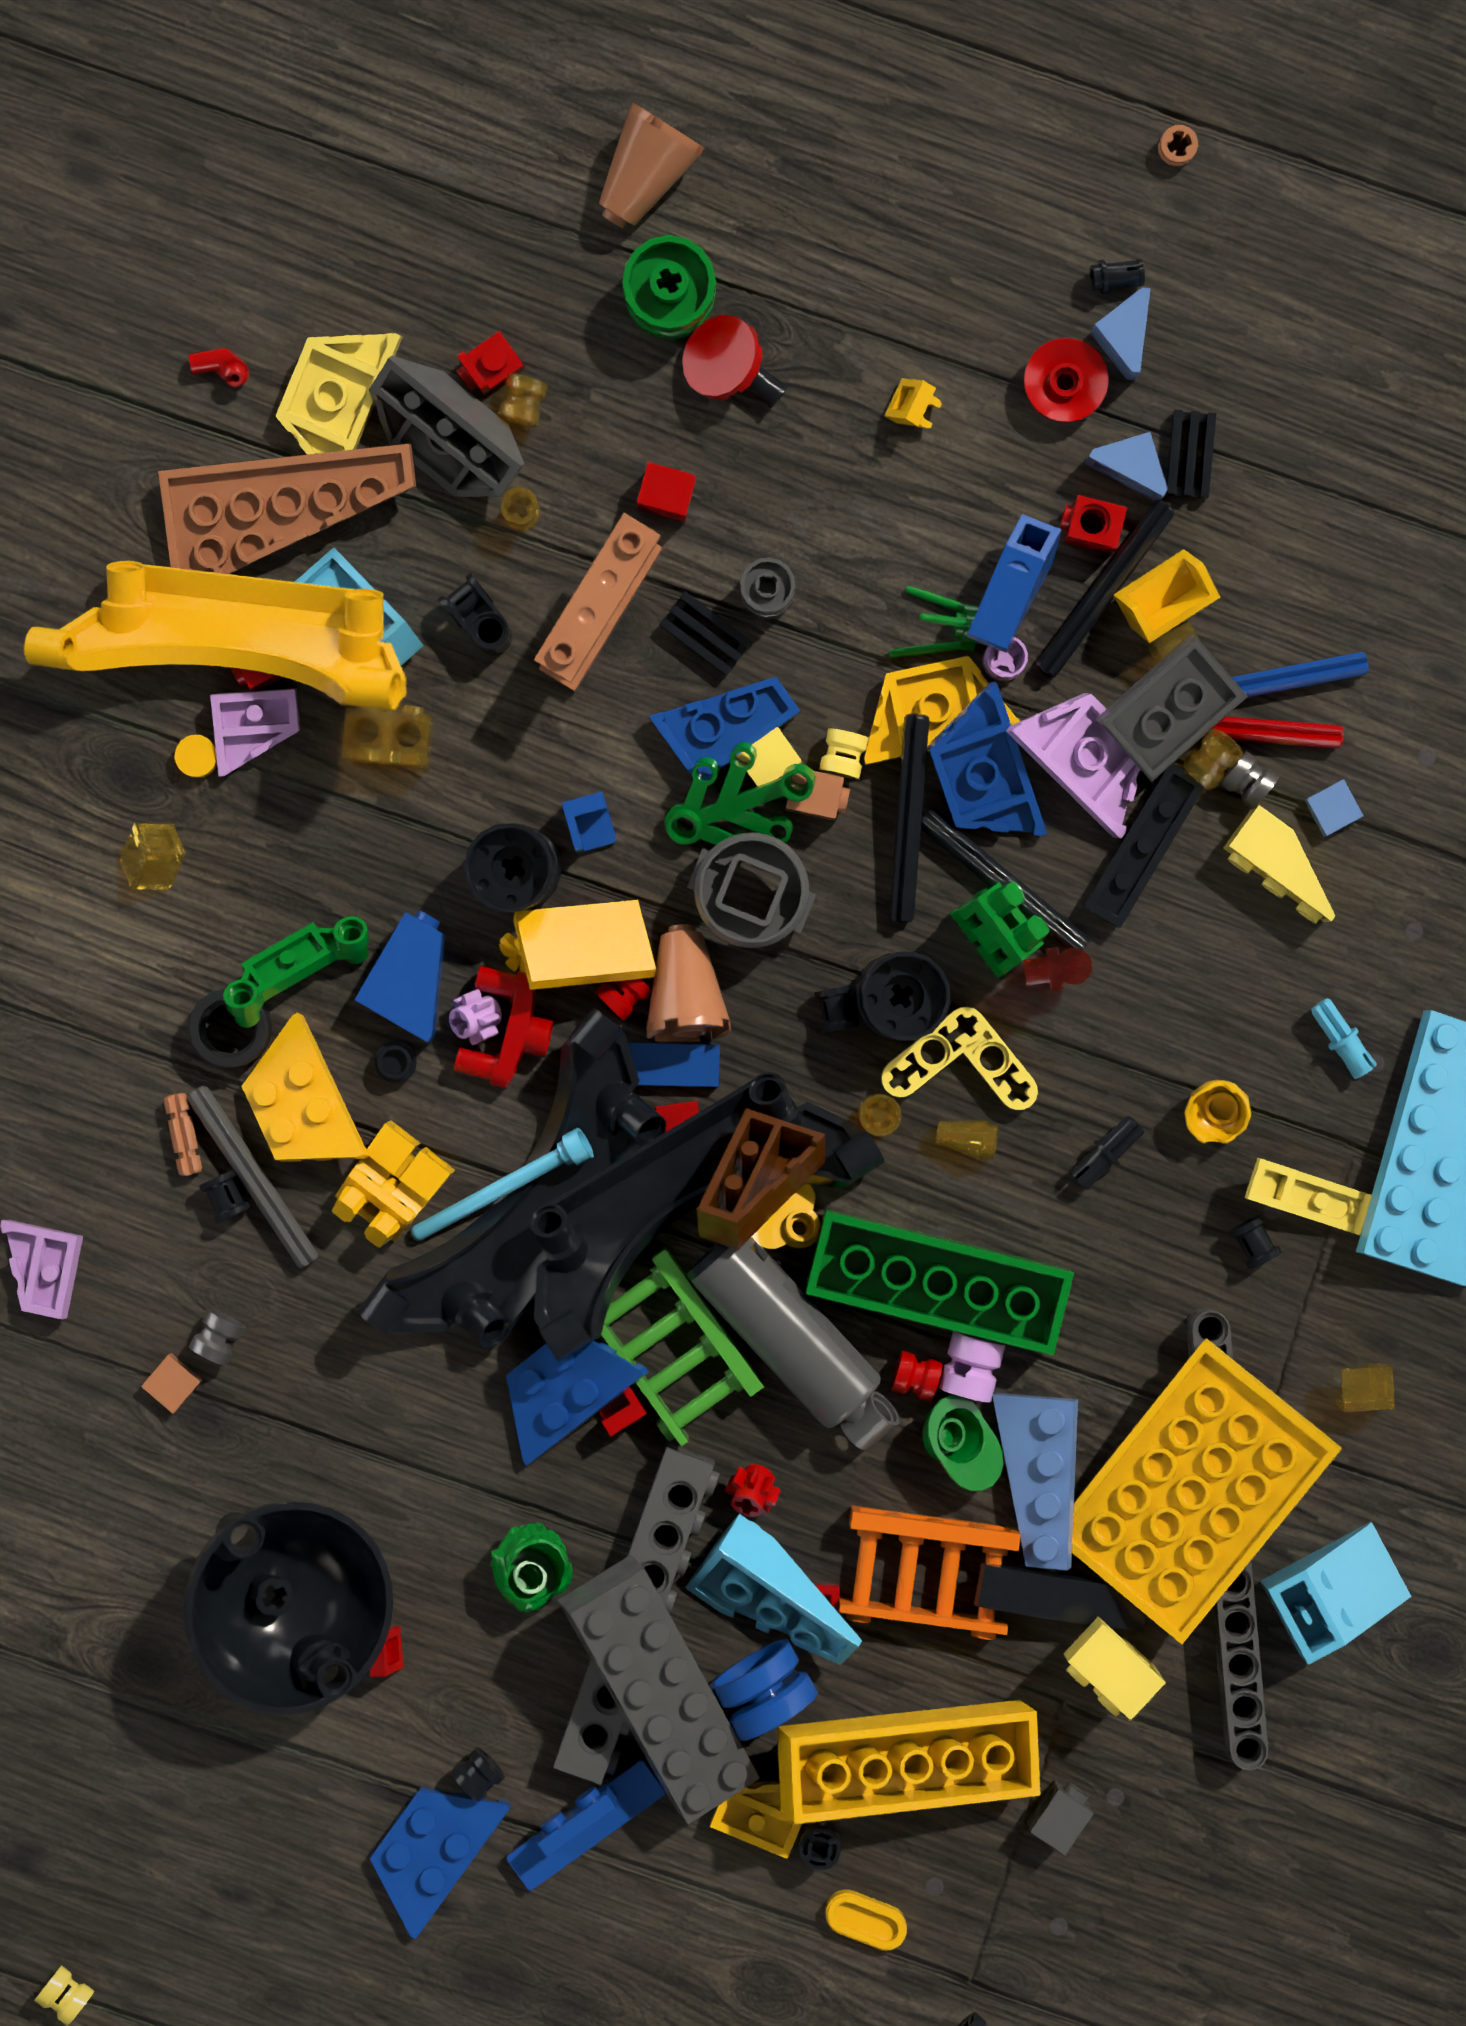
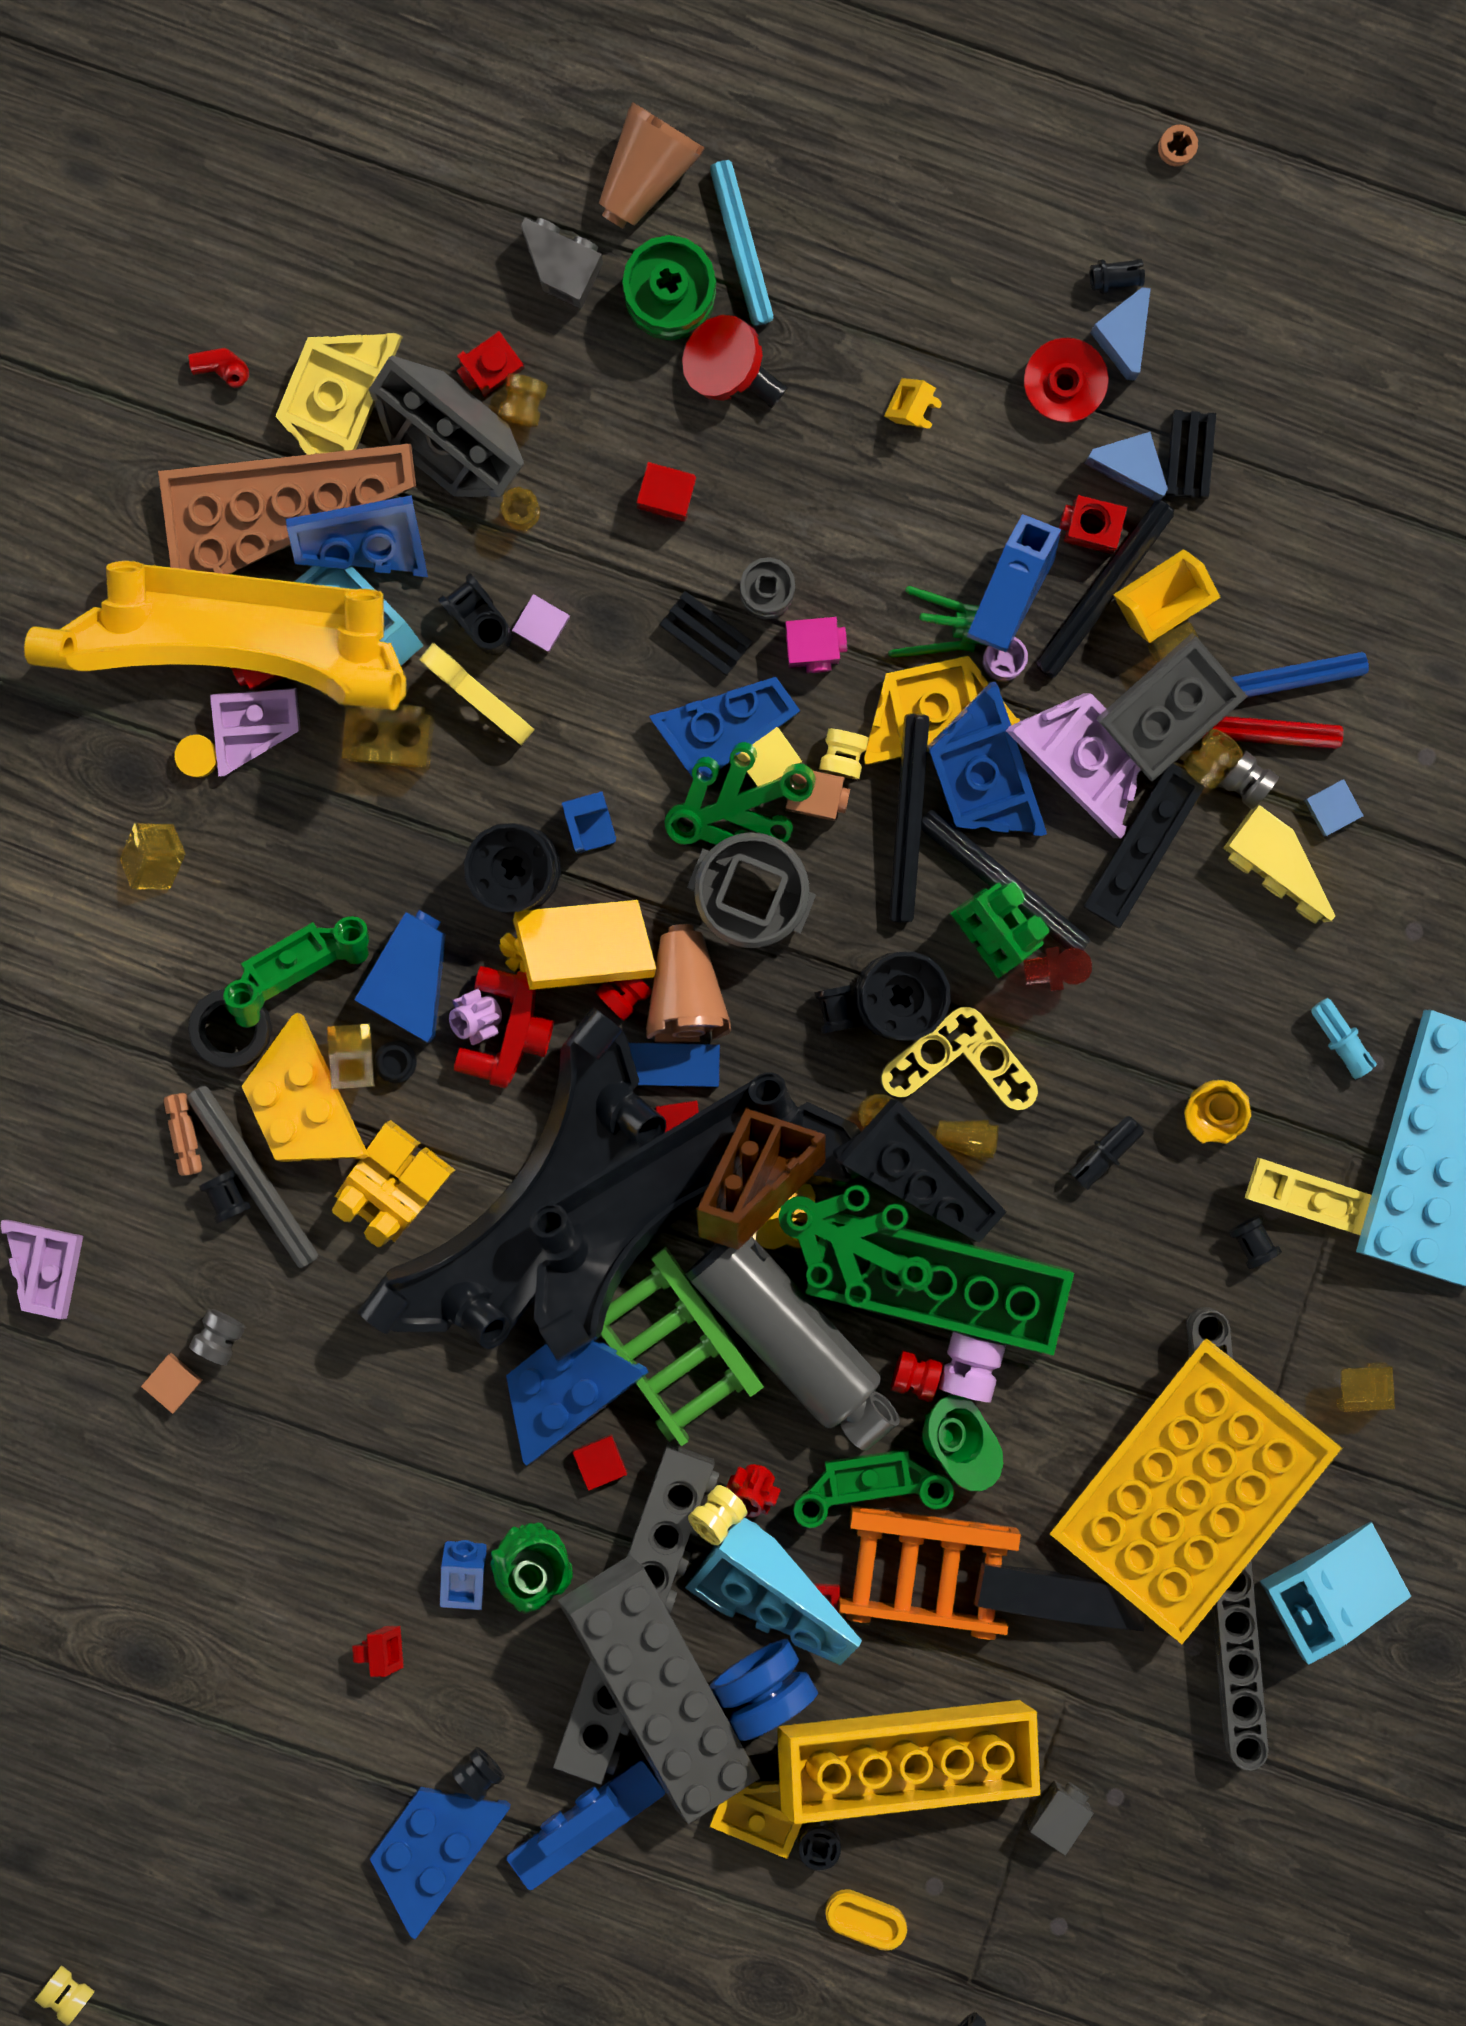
black piece [183,1501,393,1715] -> none
medium azure piece [410,1128,594,1241] -> none
nougat fence [534,513,663,692] -> none
red panel [599,1385,648,1436] -> none
medium blue wing [993,1393,1078,1570] -> none
light yellow brick [1064,1616,1166,1720] -> none
none -> blue wing [286,495,428,577]
none -> clear yellow brick [327,1024,374,1089]
none -> light yellow beam [419,643,535,746]
none -> blue bracket [440,1540,487,1610]
none -> lavender tile [512,594,570,653]
none -> flat silver slope [521,218,603,309]
none -> red tile [572,1434,628,1491]
none -> light yellow wheel [688,1485,747,1546]
none -> medium azure axle [710,160,773,326]
none -> green plant [779,1185,933,1307]
none -> dark pink brick [785,617,847,673]
none -> green plate [794,1449,954,1528]
none -> black wing [836,1098,1007,1243]

